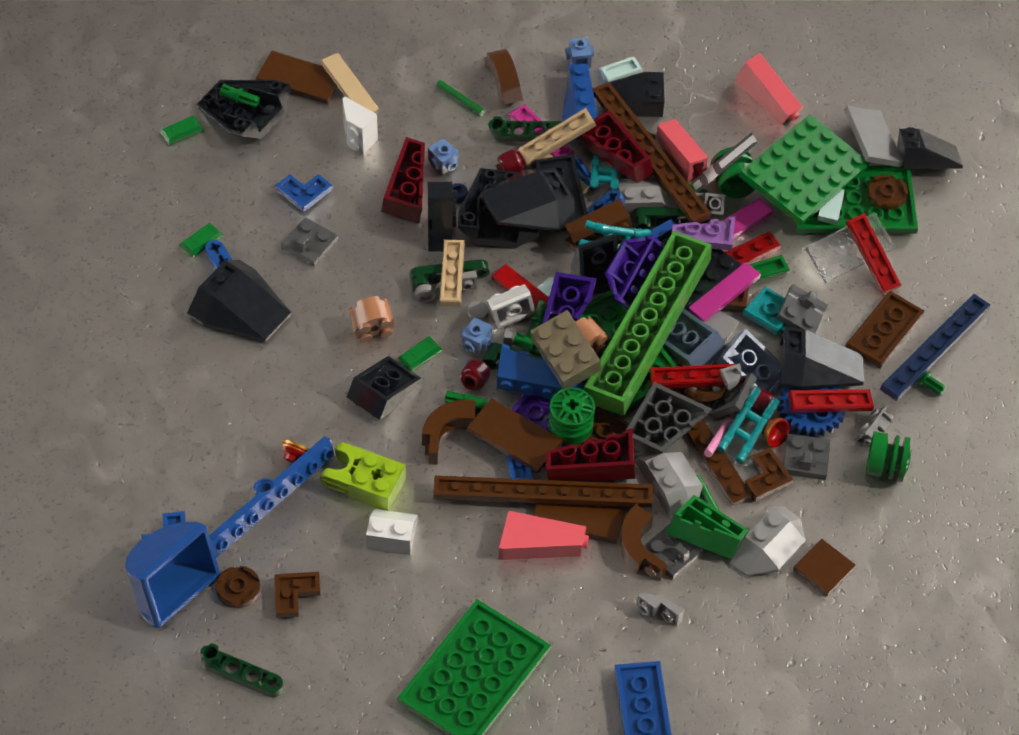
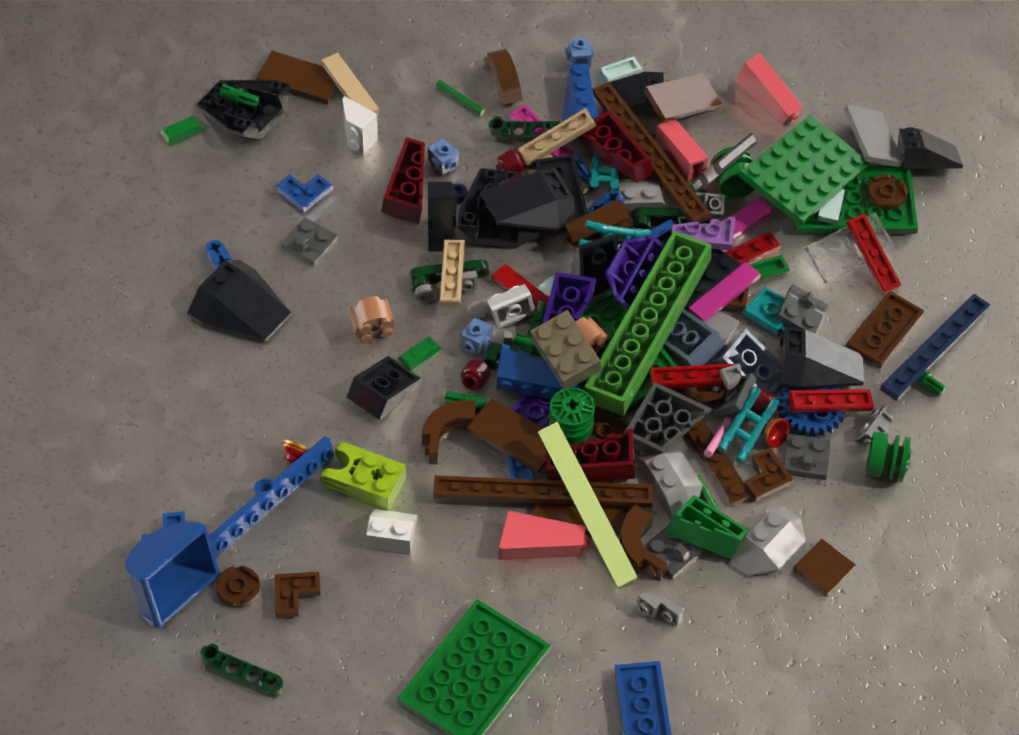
green tile [179,223,224,258] -> none
none -> yellowish green tile [538,422,638,588]
none -> tile [643,73,722,122]

